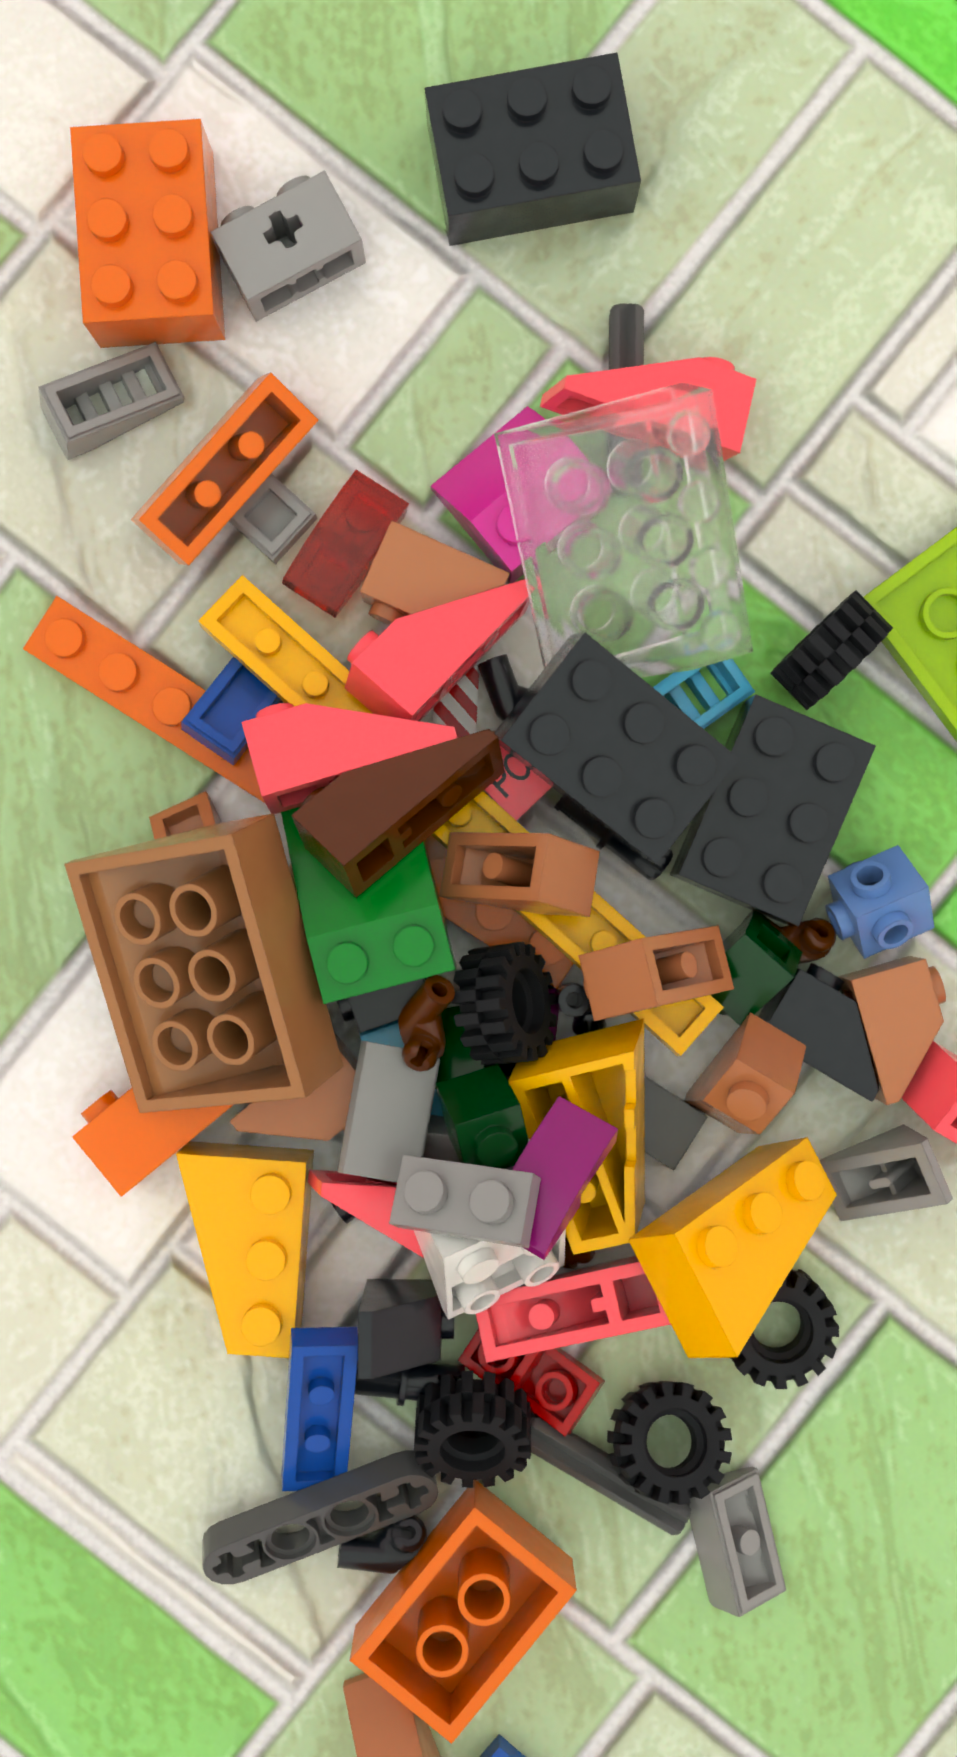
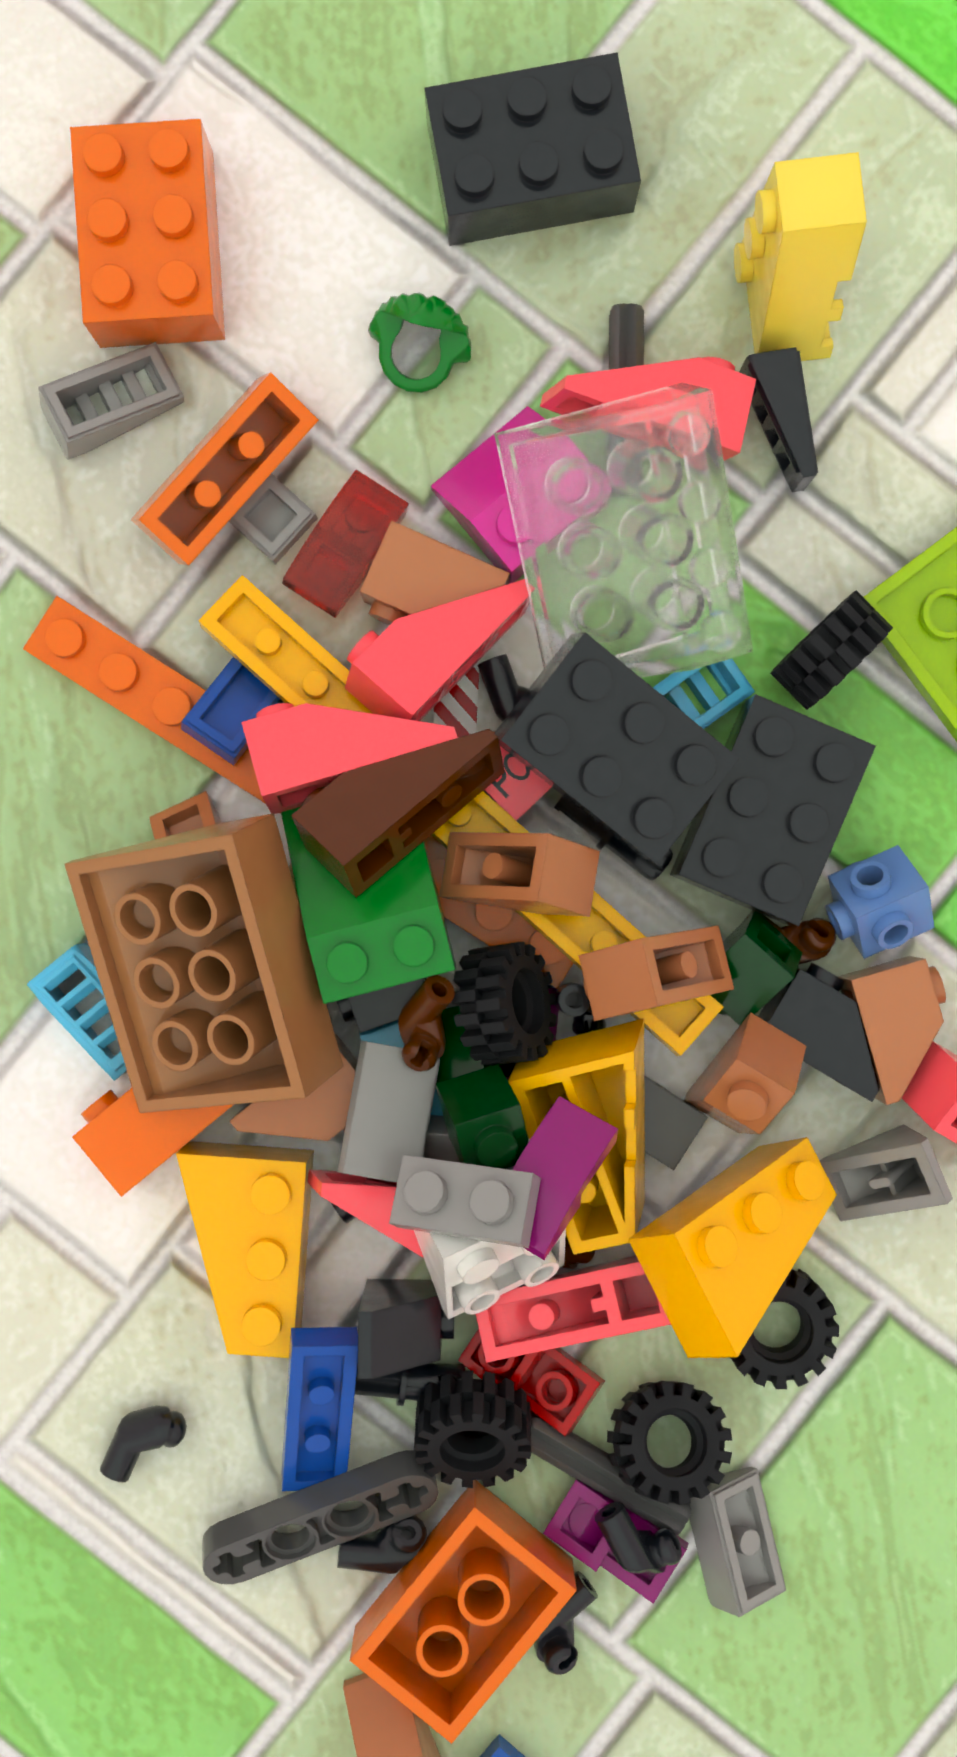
light grey brick [211,170,366,322] -> none
none -> medium azure slope [27,943,127,1081]
none -> black arm [100,1405,187,1482]
none -> green piece [368,293,471,393]
none -> black arm [534,1571,598,1675]
none -> magenta slope [543,1479,689,1604]
none -> black arm [595,1502,682,1575]
none -> light yellow wedge [734,152,867,361]
none -> black slope [739,347,818,492]

